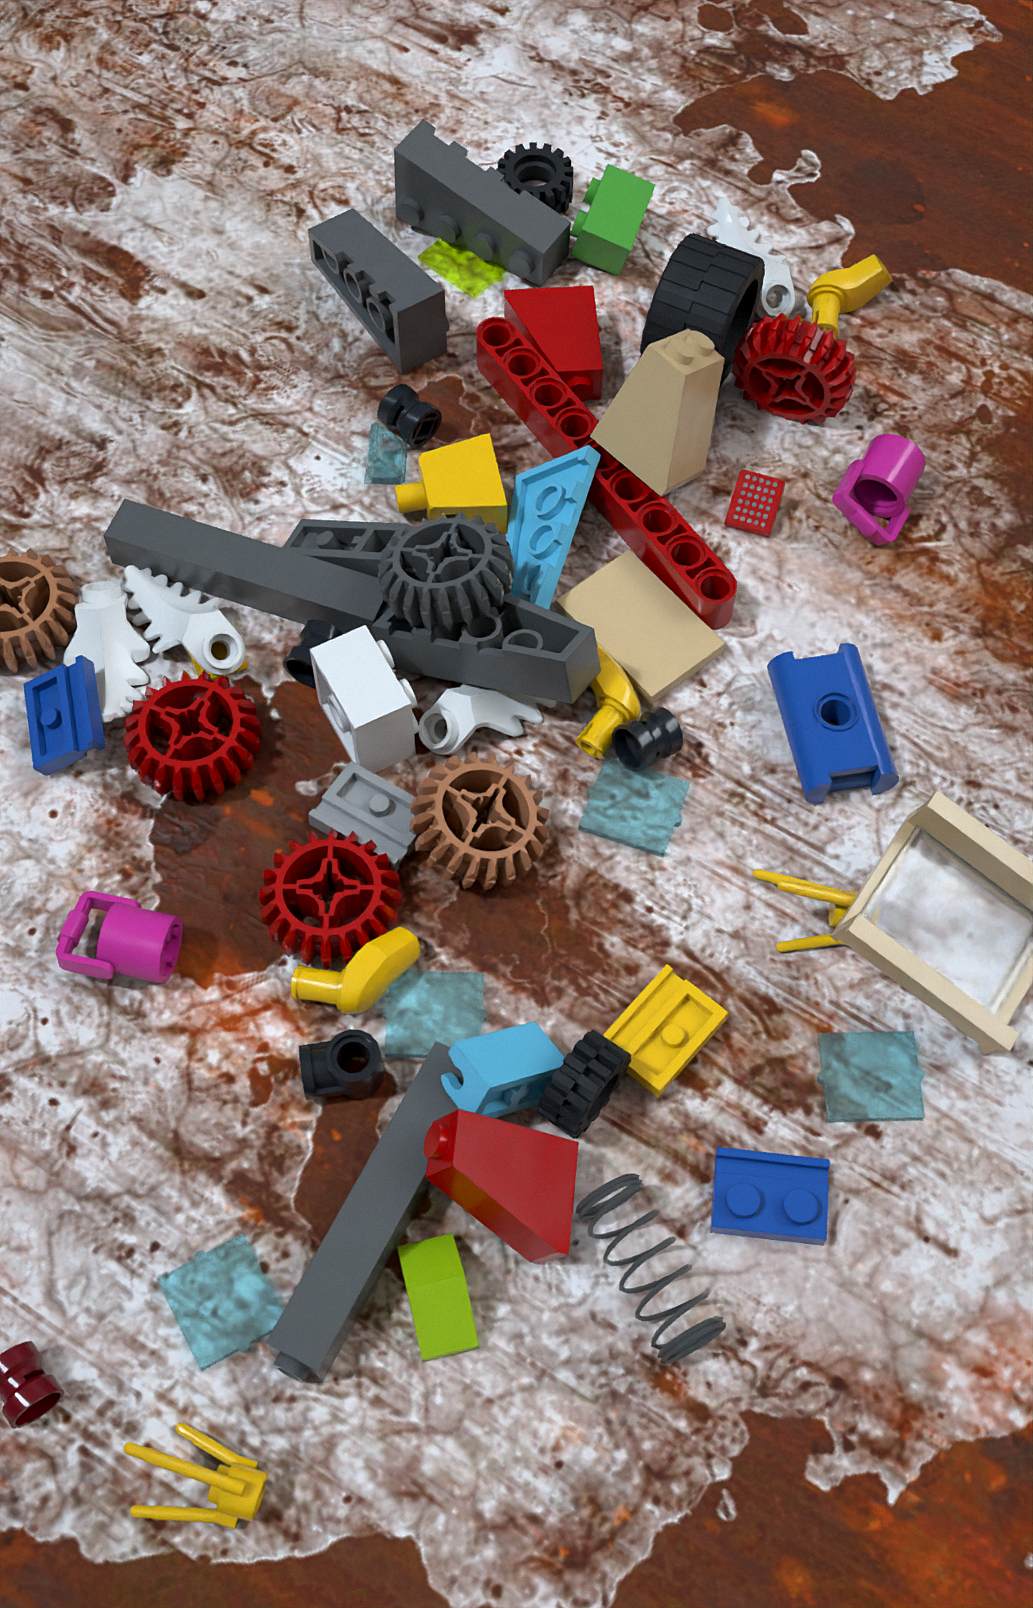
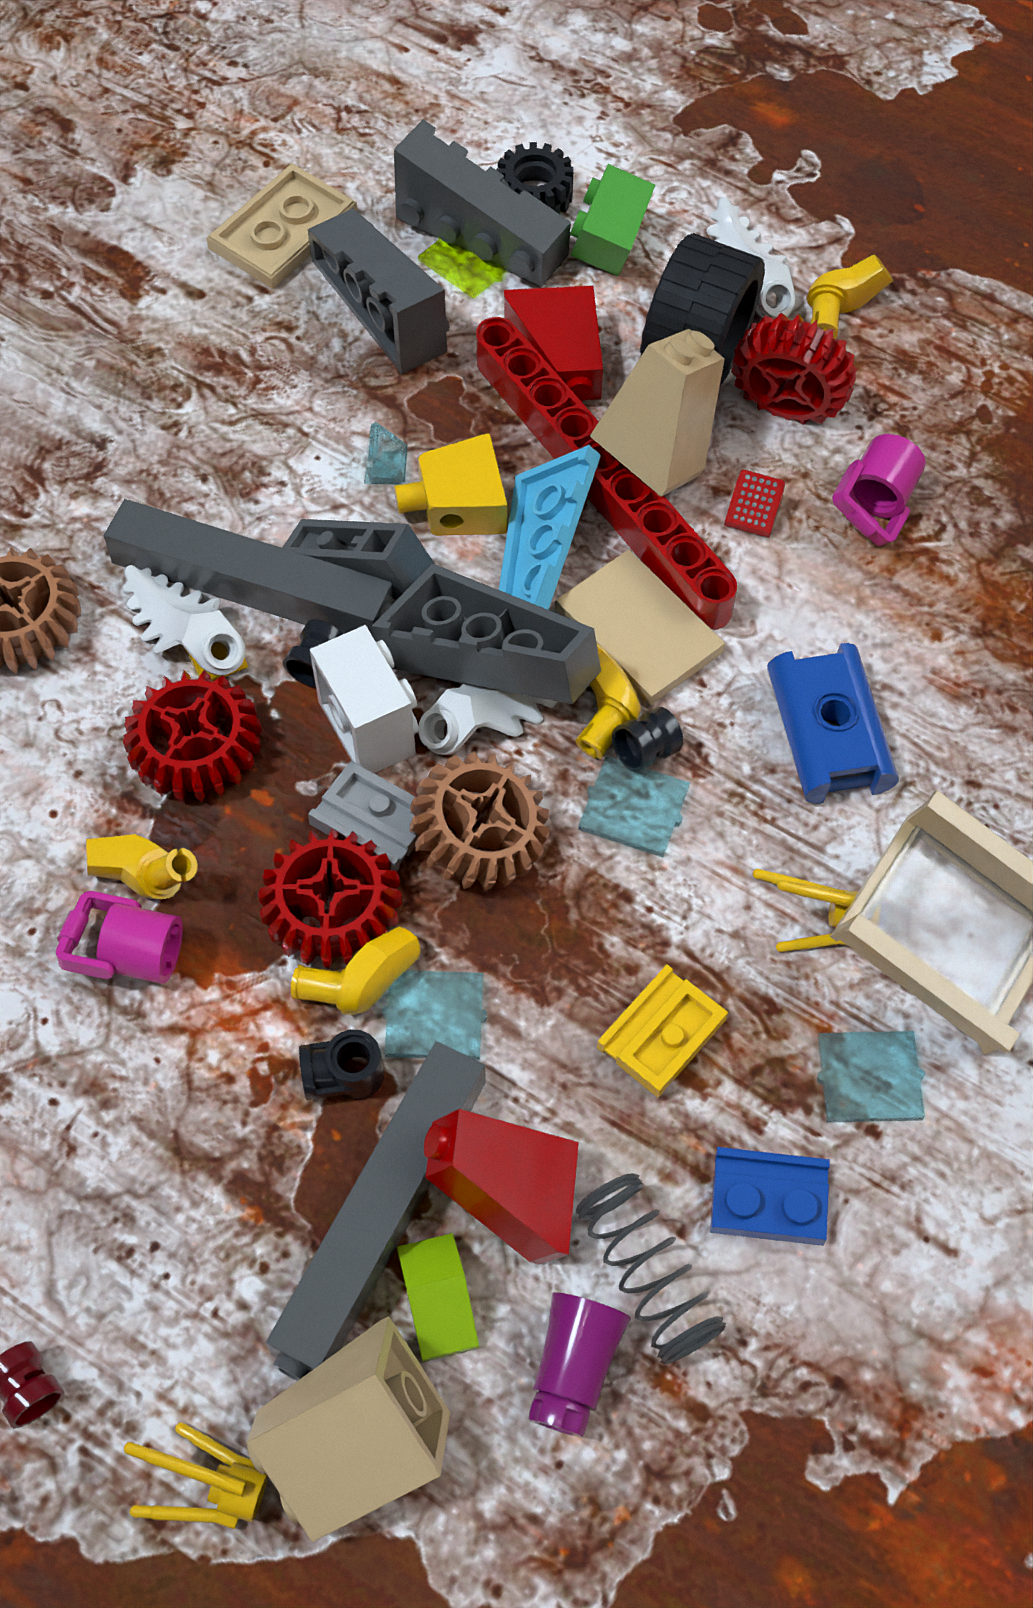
blue plate [23,655,106,776] -> none
white plant [63,581,150,724] -> none
clear light blue piece [157,1233,283,1372] -> none
black wheel [377,384,442,448] -> none
dark grey gear [378,512,515,632] -> none
medium azure hinge [441,1021,565,1118] -> none
black tyre [537,1029,631,1139] -> none
none -> yellow arm [86,834,198,900]
none -> tan tile [206,163,358,289]
none -> tan slope [246,1316,450,1542]
none -> magenta plant [528,1292,631,1438]

